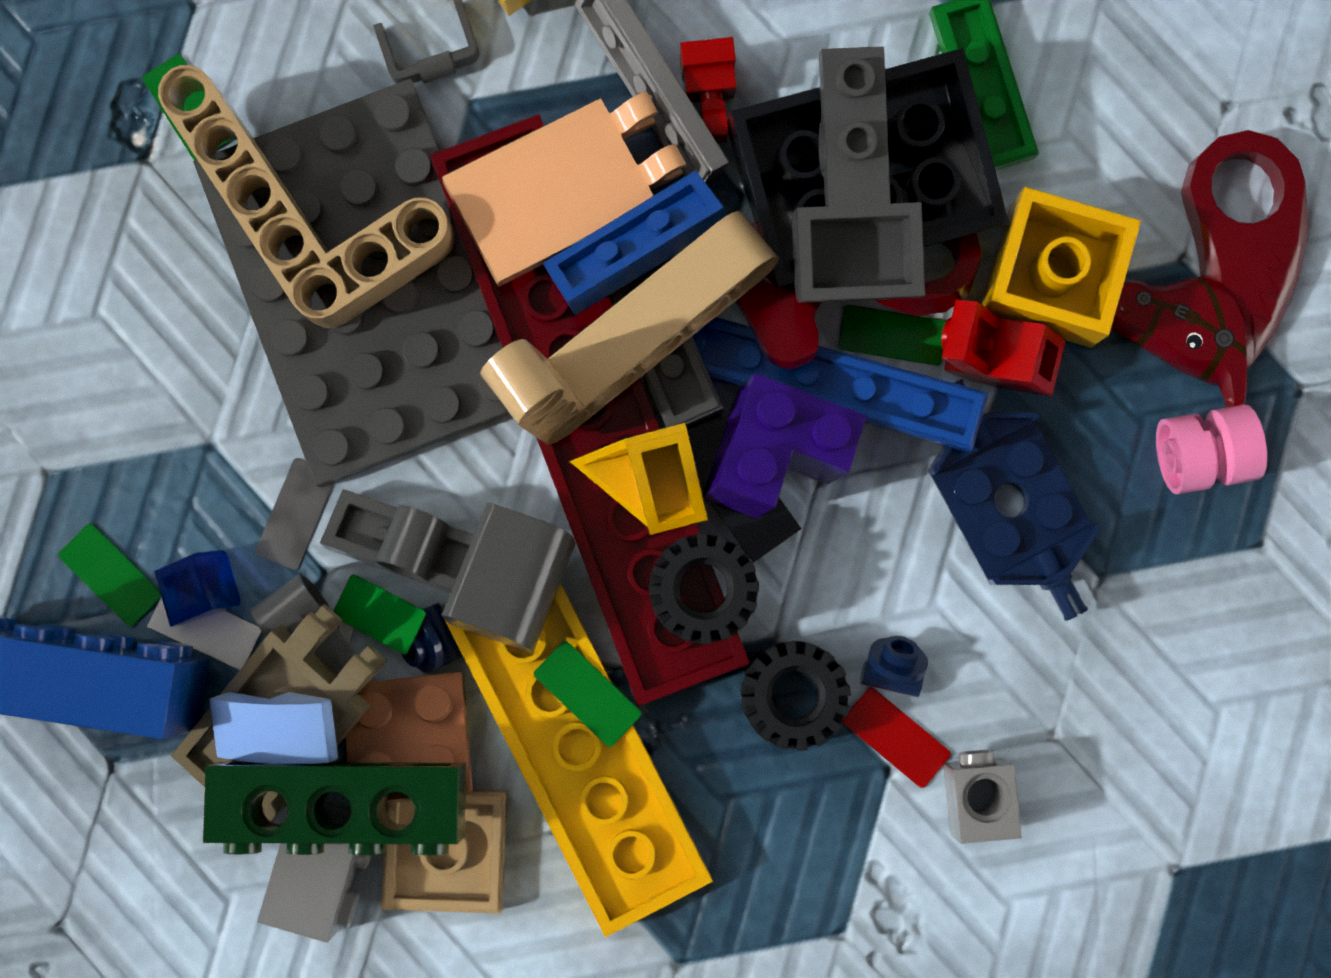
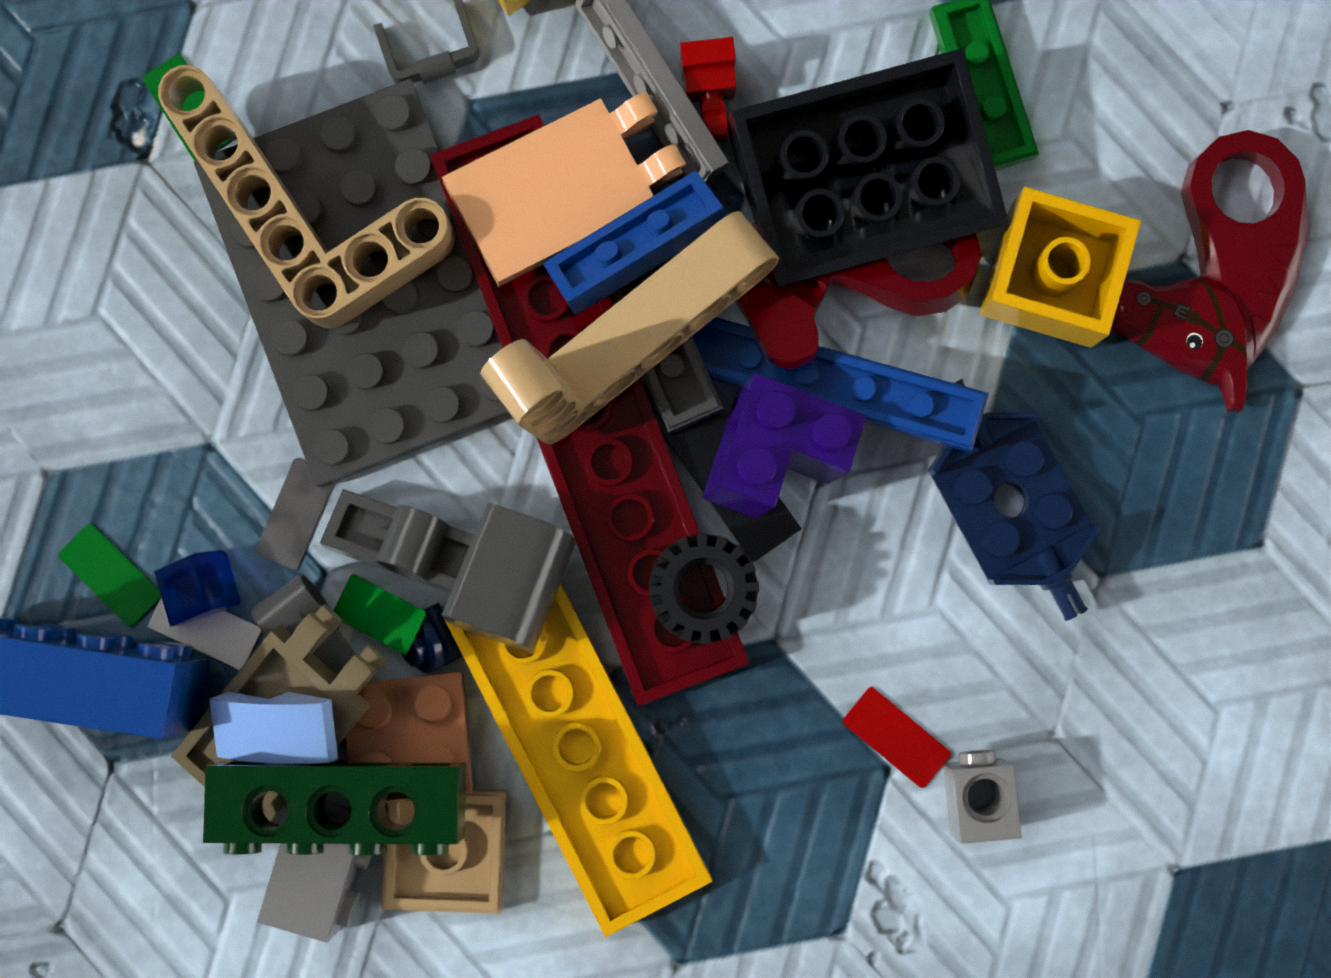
green sticker [534,641,641,747] -> none
yellow slope [569,423,708,535] -> none
black tyre [740,640,851,751] -> none
dark grey plate [792,46,925,303] -> none
green sticker [839,305,946,366] -> none
dark blue plate [860,636,928,697] -> none
red brick [941,299,1066,397] -> none
bright pink wheel [1156,404,1267,494] -> none

